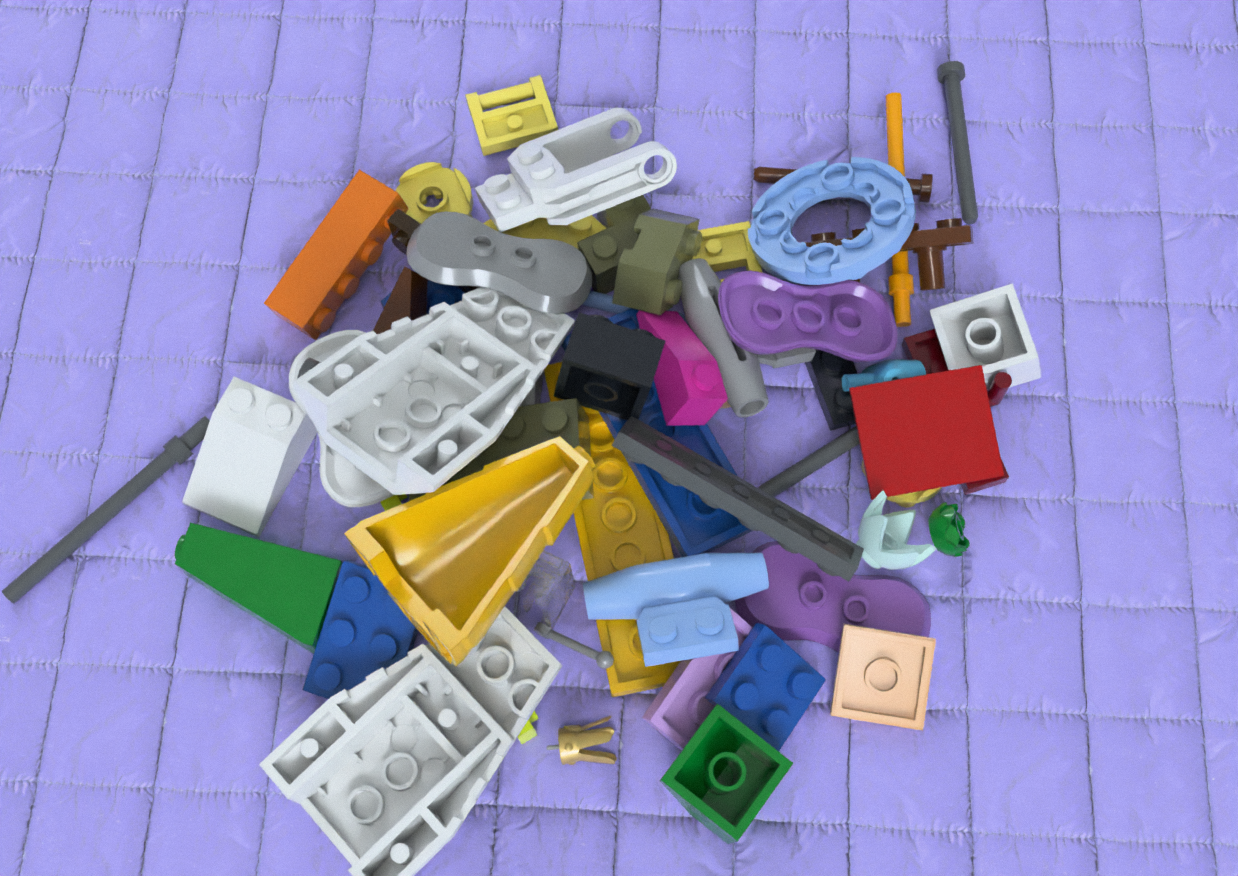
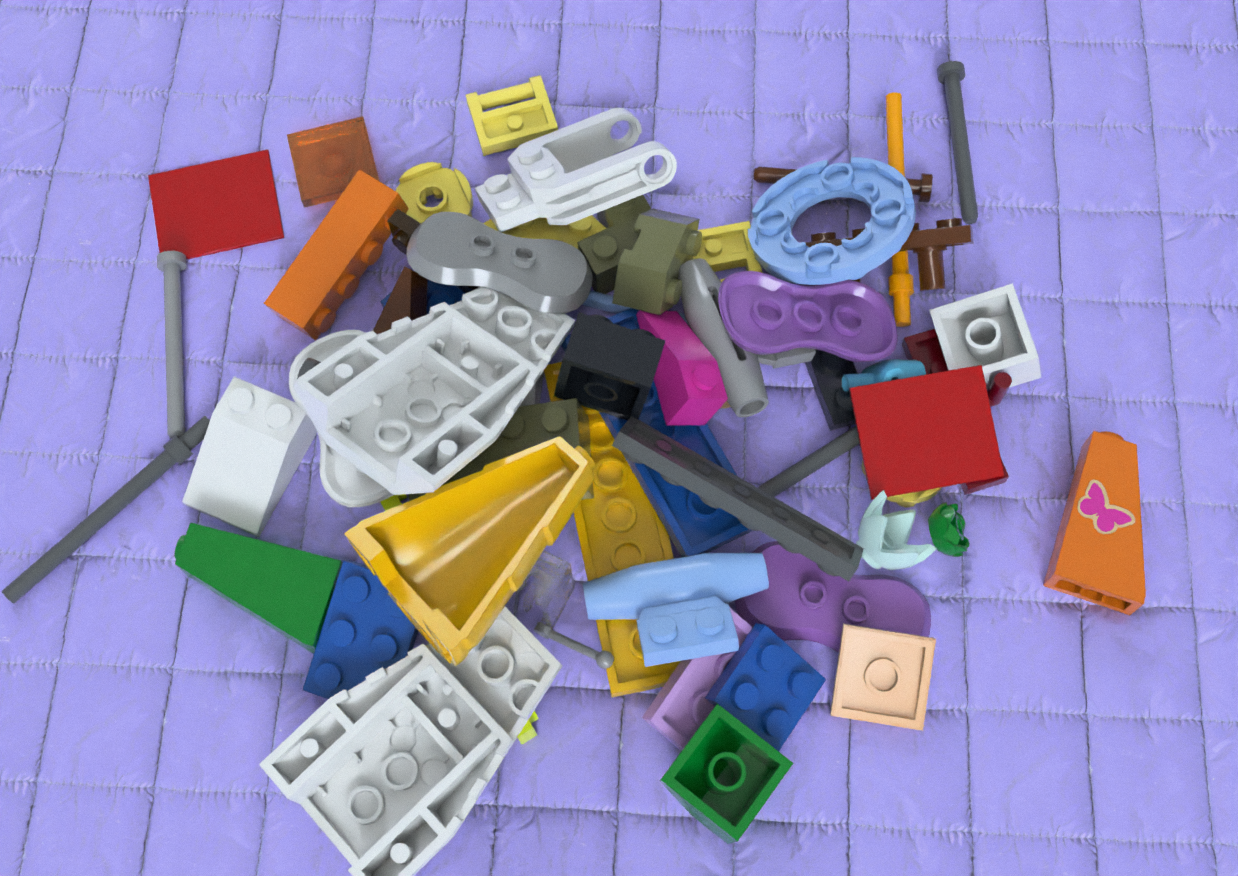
pearl gold piece [546,715,617,765] -> none
none -> red piece [148,149,285,260]
none -> light grey bar [157,251,186,439]
none -> clear orange tile [287,116,380,208]
none -> orange slope [1043,431,1146,615]

